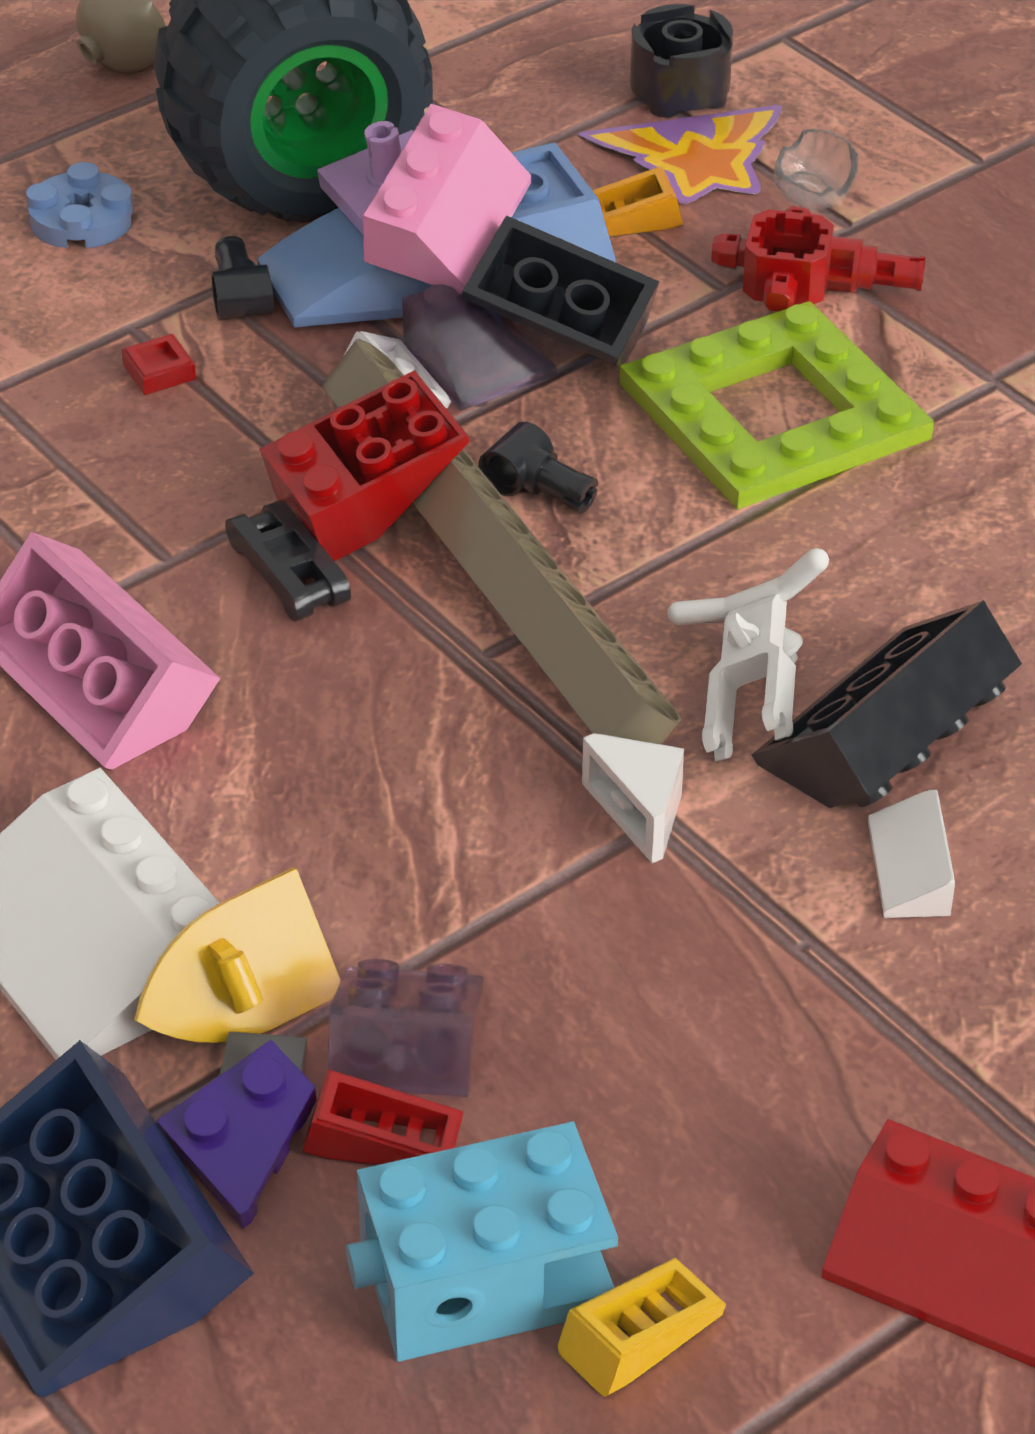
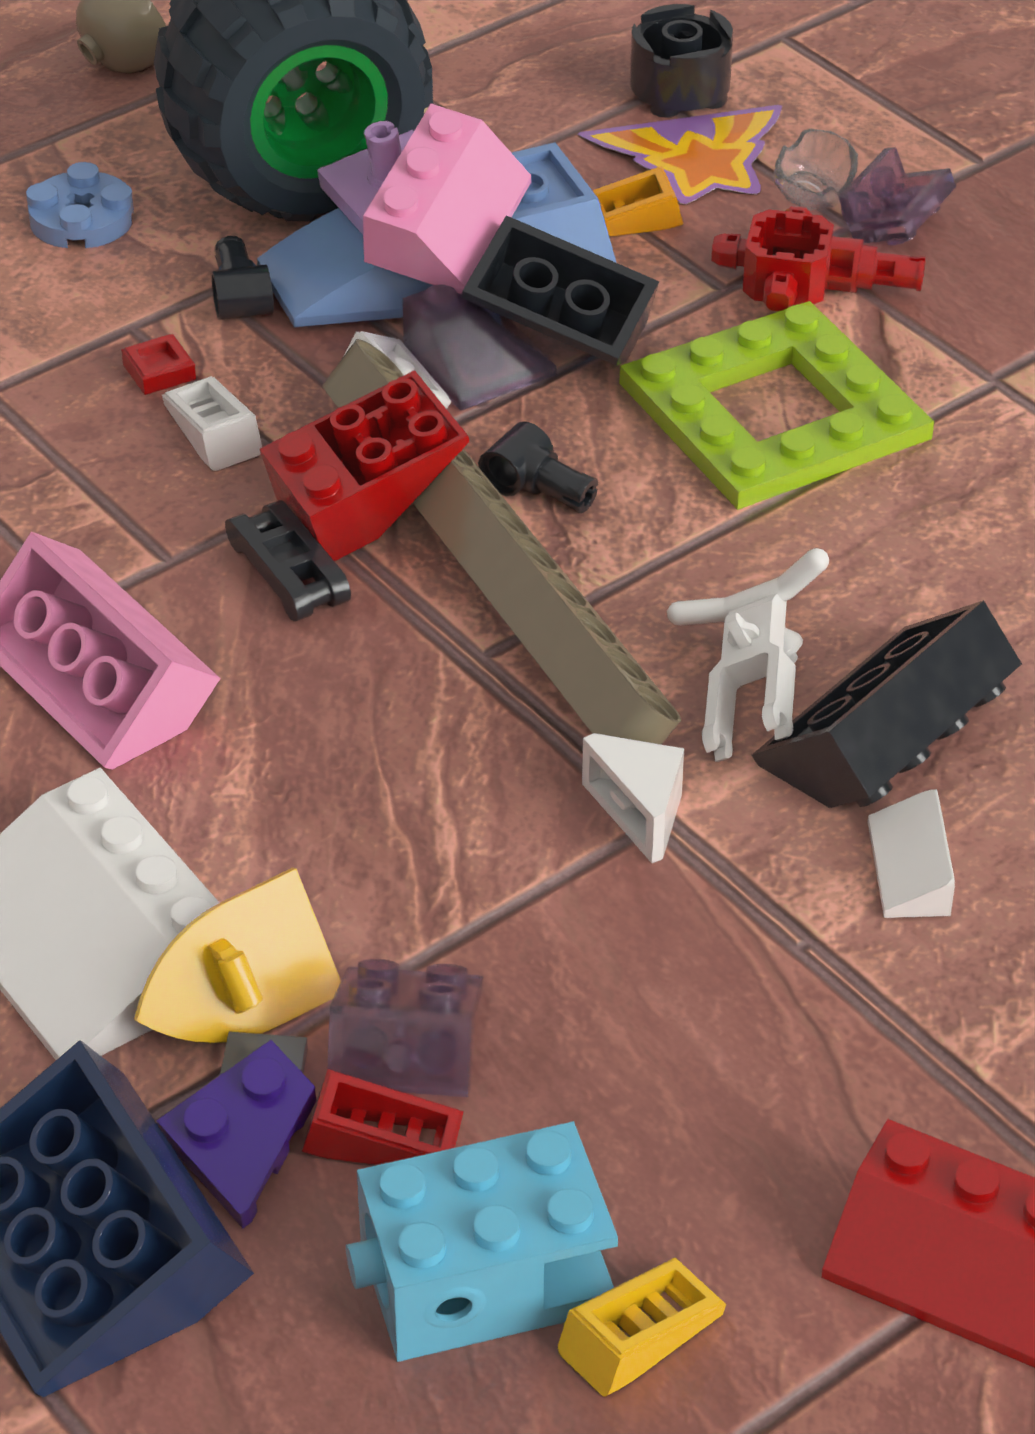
none -> white slope [162,376,262,471]
none -> clear purple bracket [839,147,956,245]

